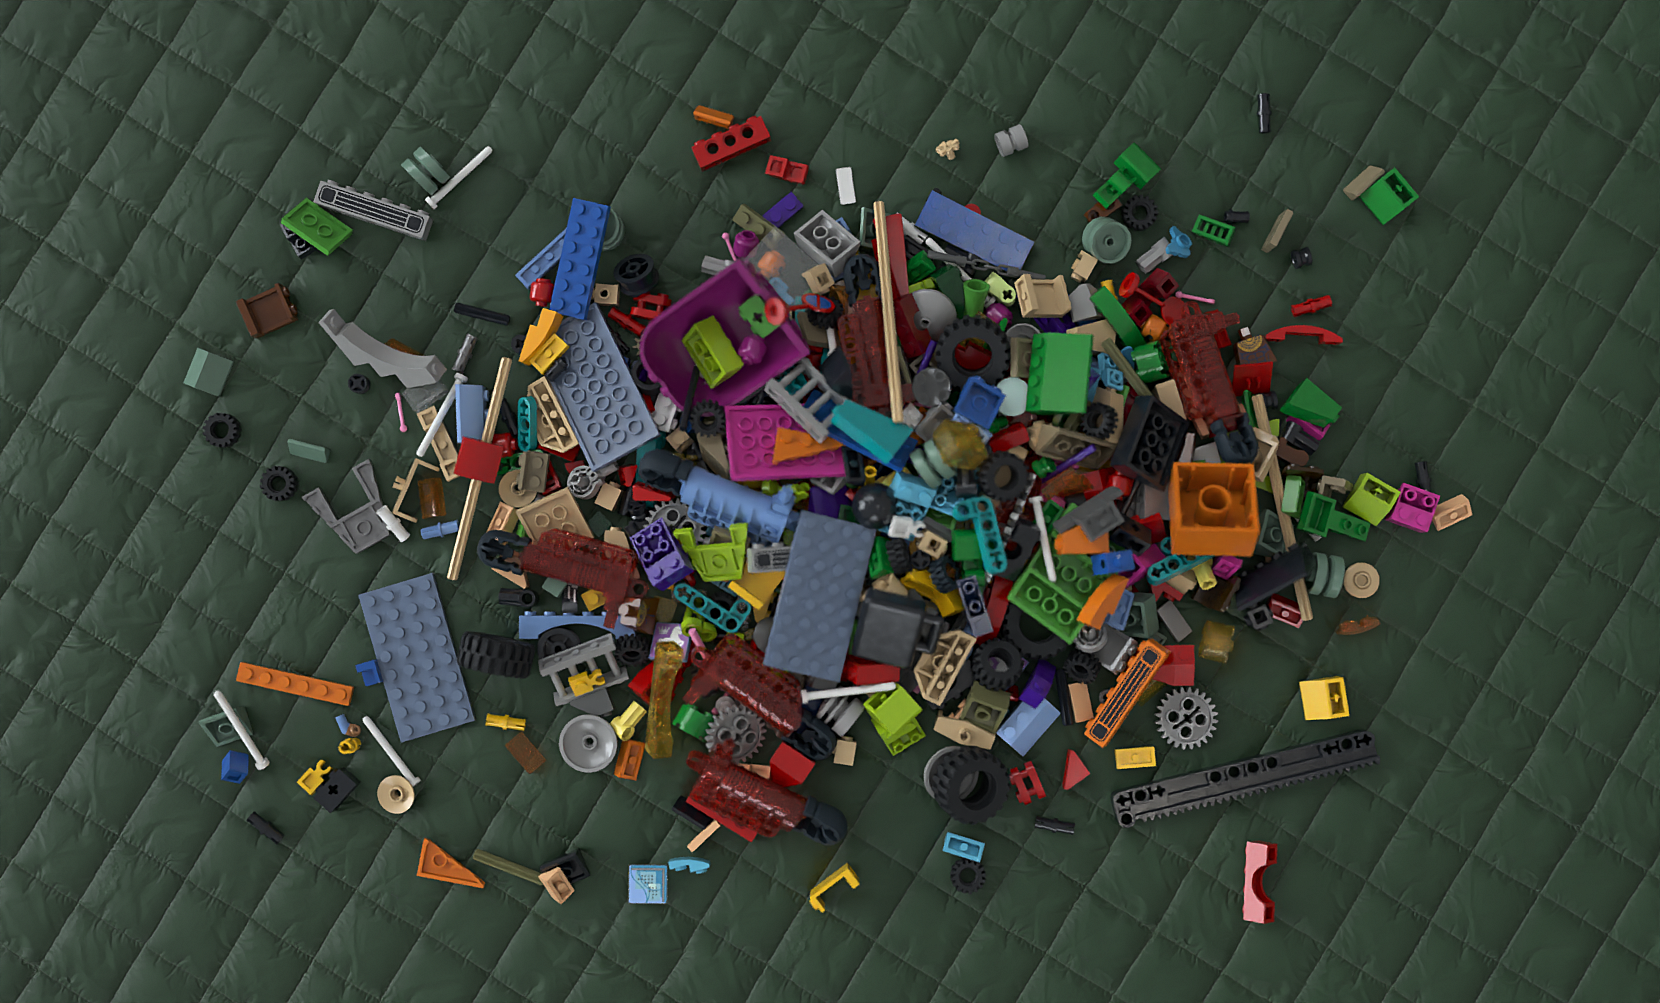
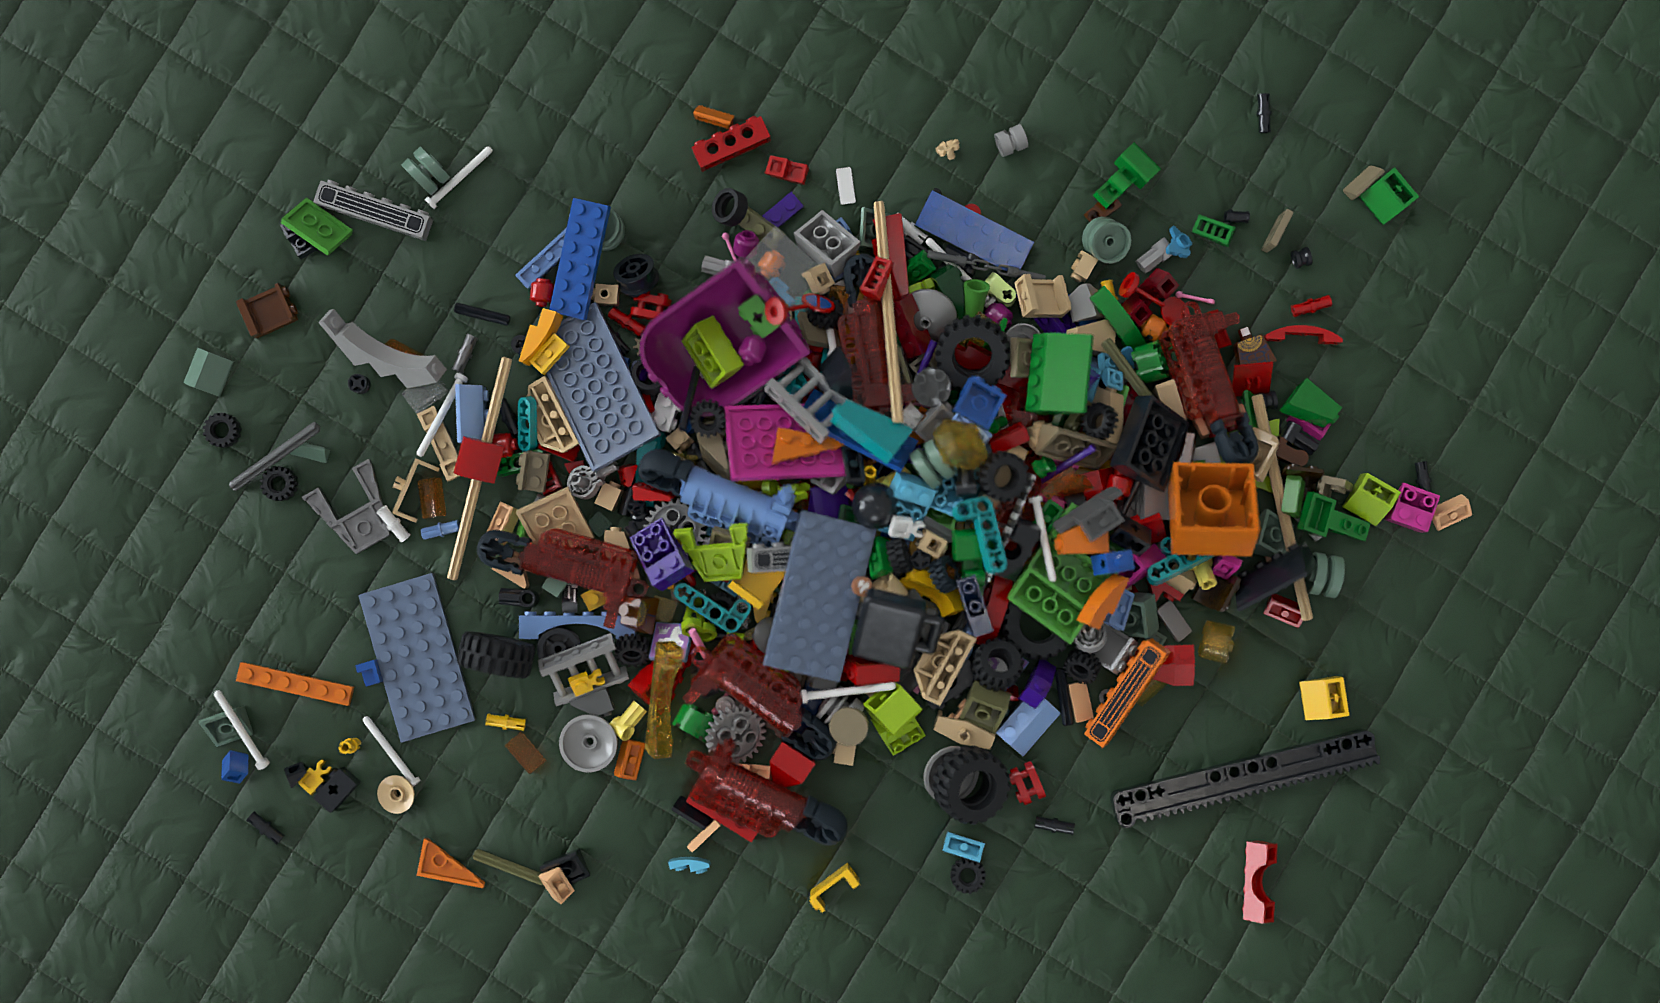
arm [335,714,361,737] -> none
bright pink hinge [395,393,407,432] -> none
tan dish [499,470,537,507] -> none
black pin [544,358,569,382] -> none
piece [628,864,668,904] -> none
light aqua tile [996,377,1028,416] -> none
red slope [1062,749,1090,790] -> none
yellow plate [1115,746,1156,769] -> none
black tyre [1121,195,1158,231] -> none
light grey gear [1154,686,1218,750] -> none
black brick [1243,602,1273,631] -> none
clear orange slope [1335,616,1381,635] -> none
tan wheel [1343,563,1379,598] -> none
none -> dark grey axle [229,422,321,491]
none -> black slope [284,762,307,788]
none -> black tyre [712,188,748,227]
none -> dark tan tile [829,707,868,746]
none -> nougat tile [851,576,872,596]
none -> red slope [860,256,894,301]

